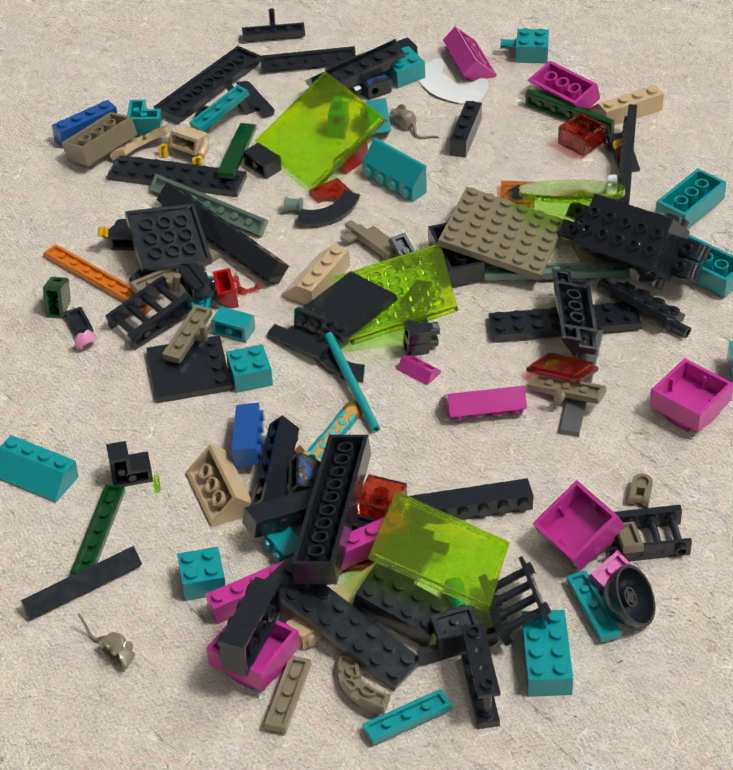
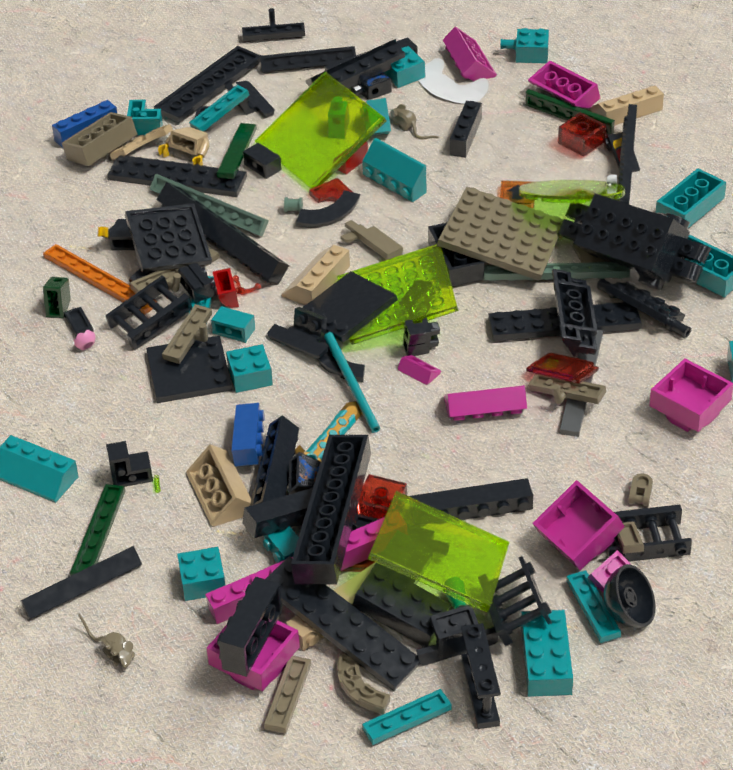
plate [388,233,422,271] -> none

